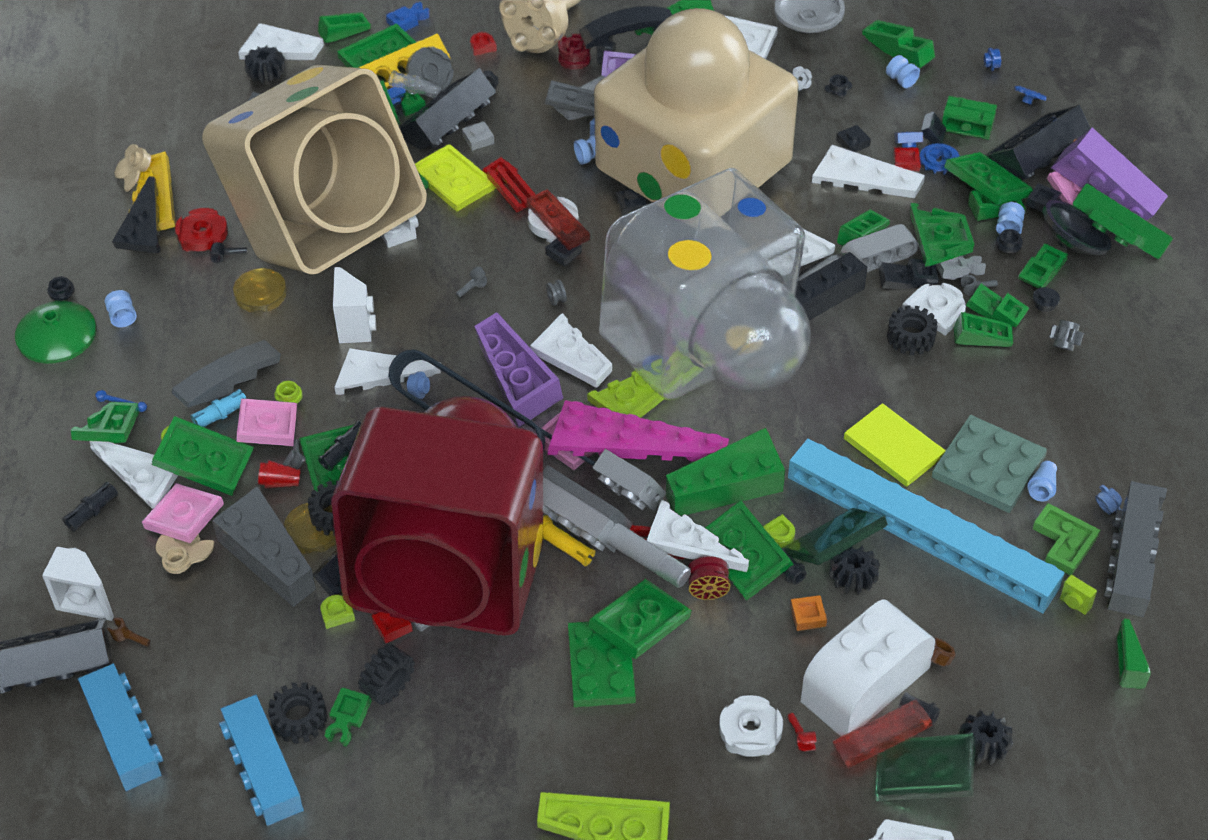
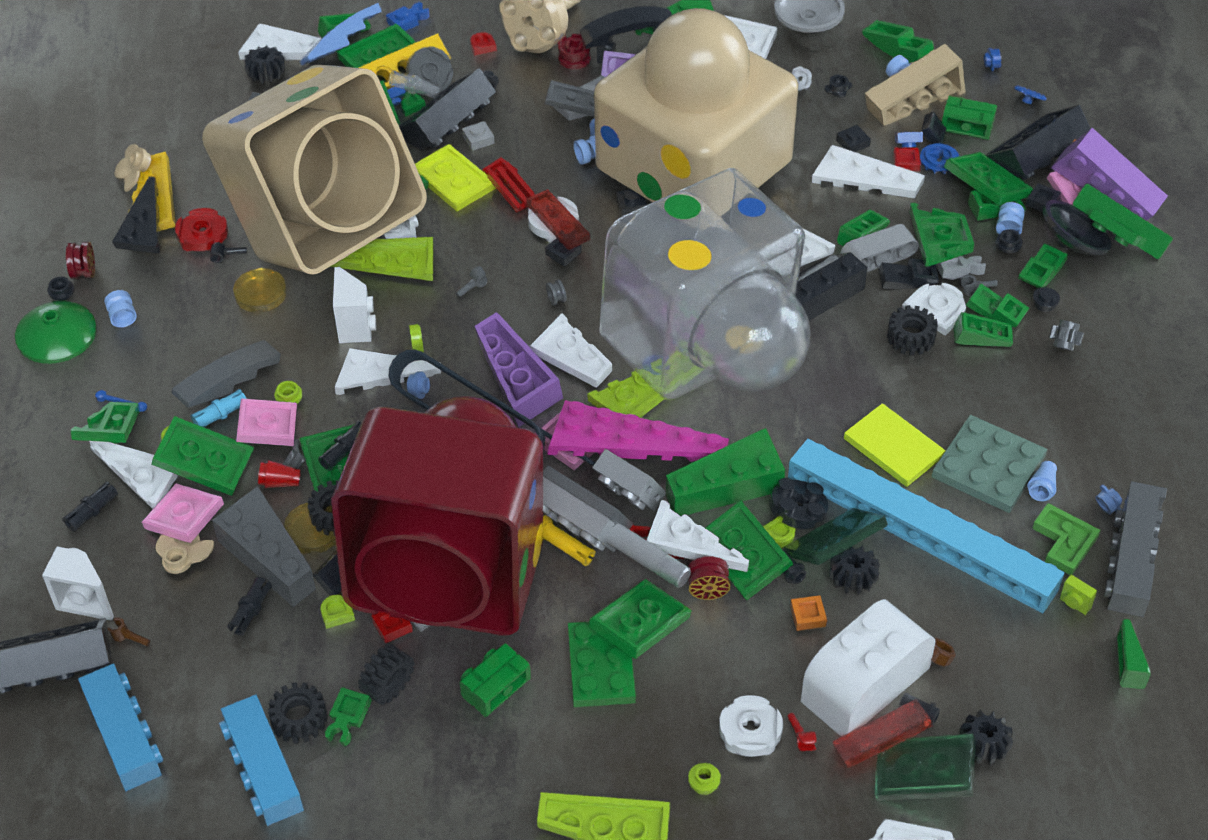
none -> dark red wheel [66,242,95,279]
none -> black pin [227,577,272,636]
none -> medium blue slope [300,3,382,65]
none -> lime wing [330,237,434,281]
none -> lime tile [409,324,424,353]
none -> green brick [459,643,531,717]
none -> lime plate [688,763,721,795]
none -> black plate [769,478,828,529]
none -> tan wedge [865,44,966,126]

